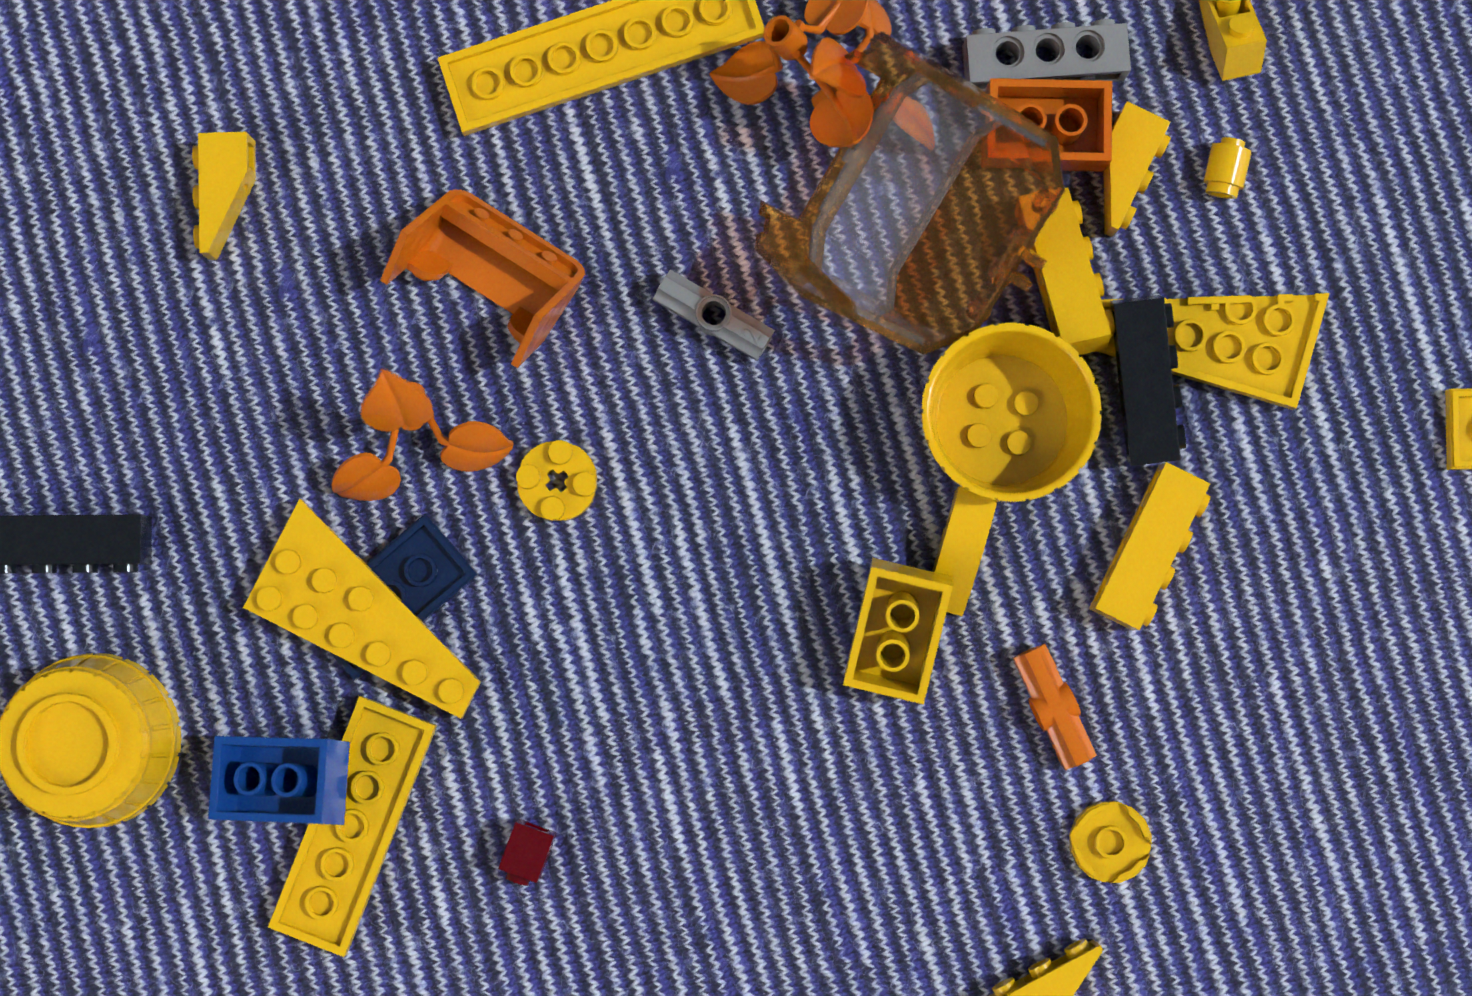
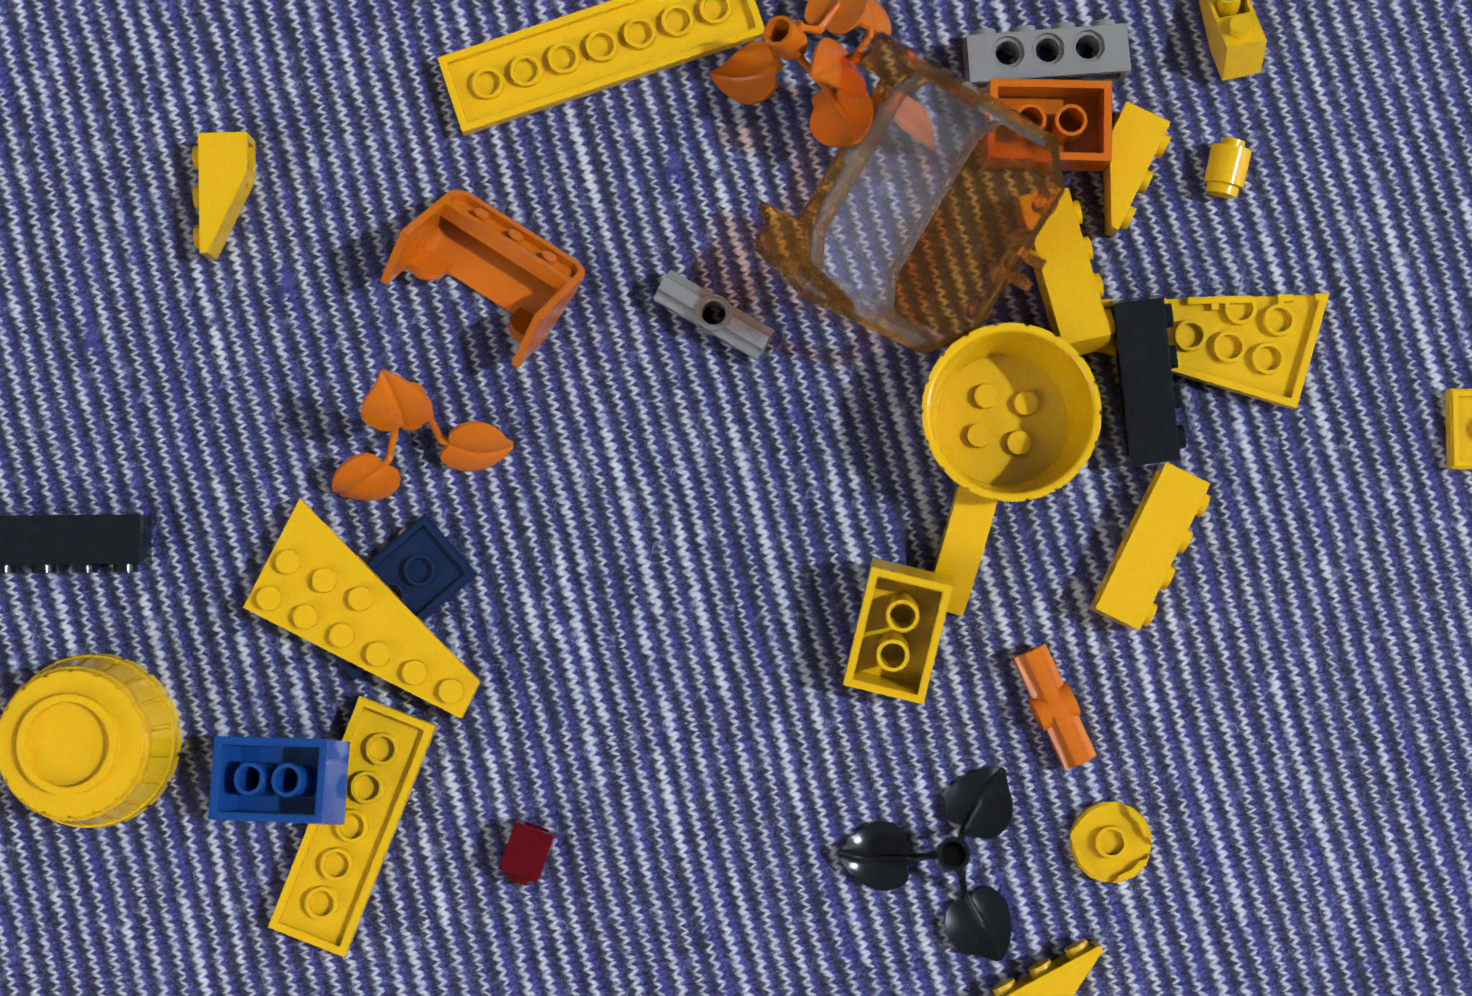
yellow plate [516,440,597,521] -> none
none -> black plant [838,767,1013,961]

